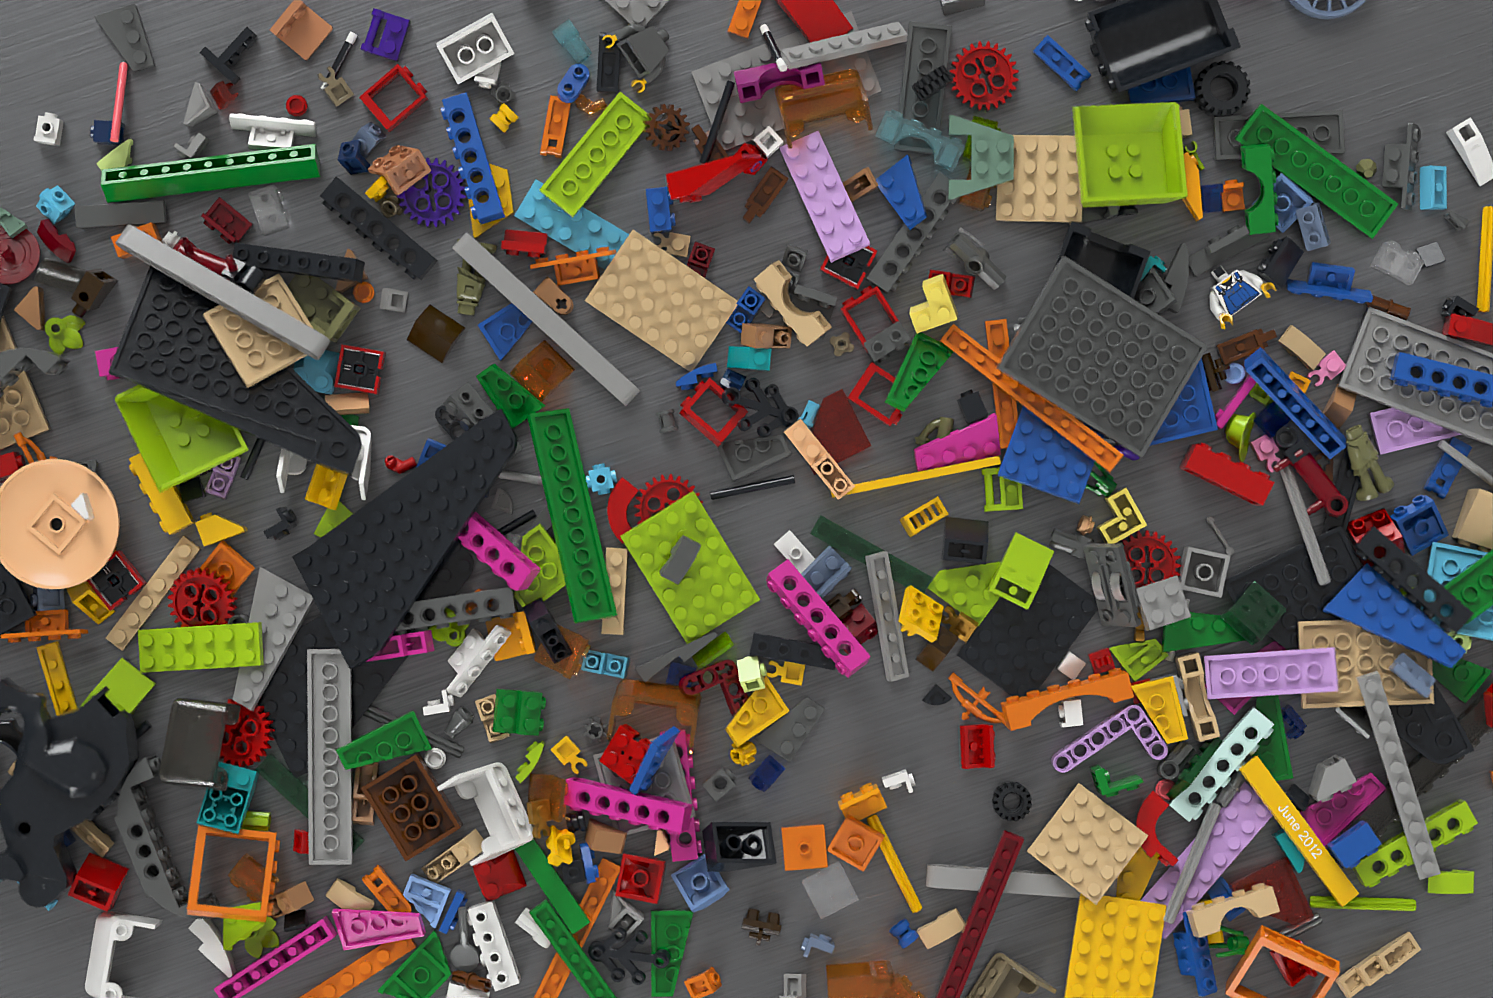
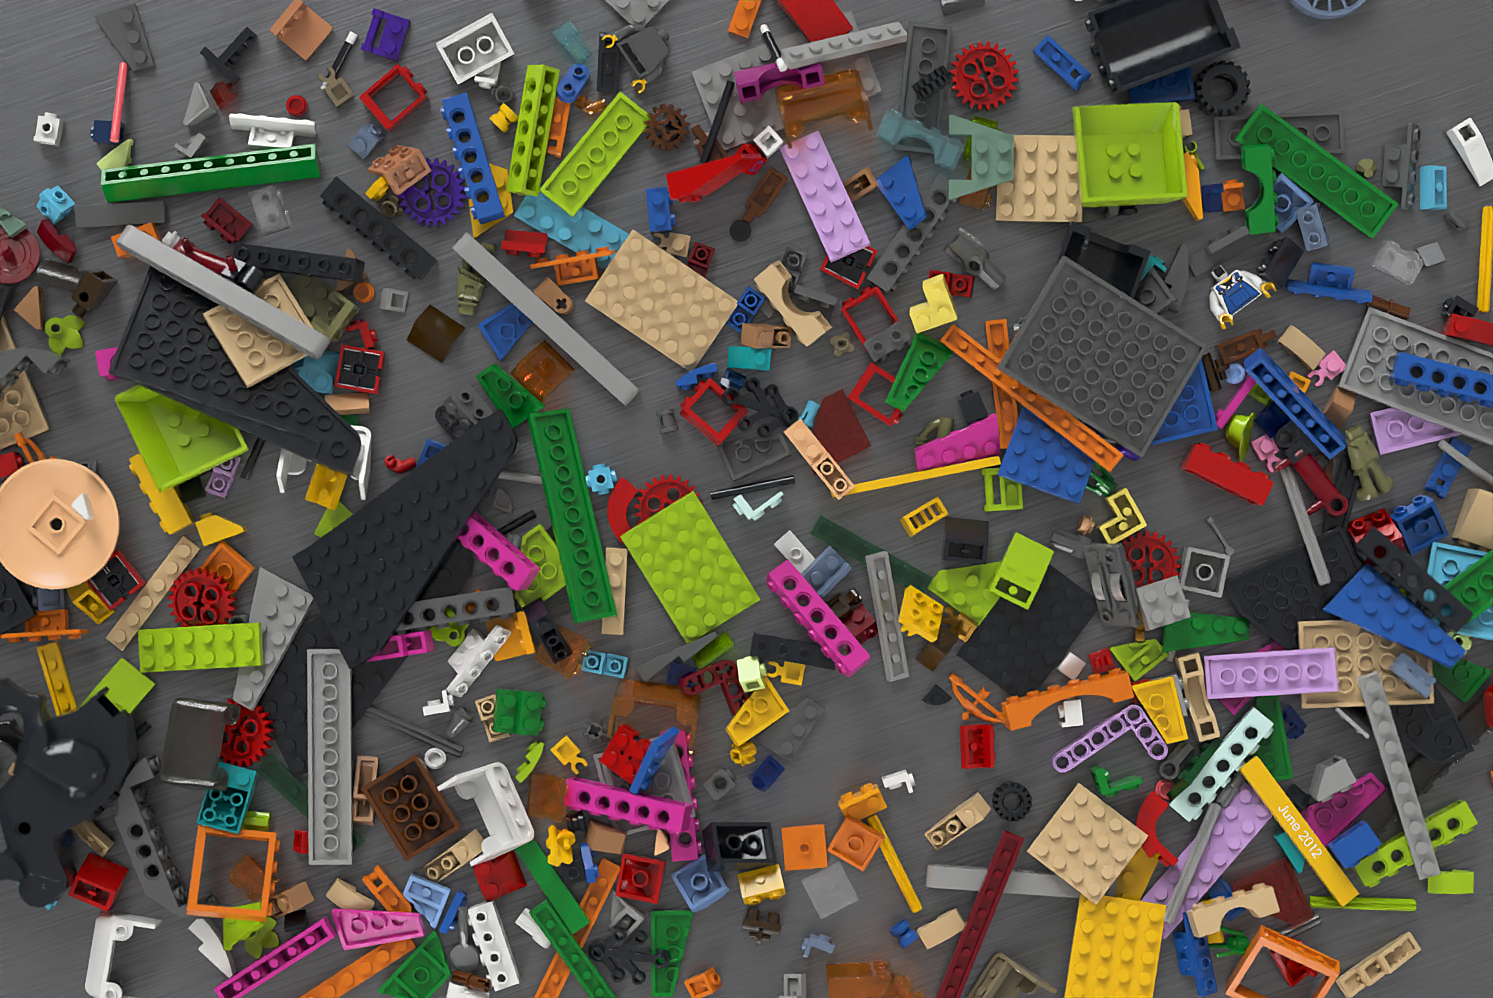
black bracket [263,507,297,540] -> none
green wing [335,710,432,770] -> none
dark blue bracket [338,140,370,175] -> none
pearl gold plate [527,799,552,839] -> none
dark grey slope [660,535,701,584] -> none
clear green bracket [1221,581,1286,646] -> none
none -> red bracket [346,319,378,349]
none -> lime brick [506,65,560,197]
none -> black tile [730,220,751,242]
none -> light aqua bracket [733,491,784,521]
none -> yellow bracket [737,864,786,905]
none -> tan slope [924,792,991,851]

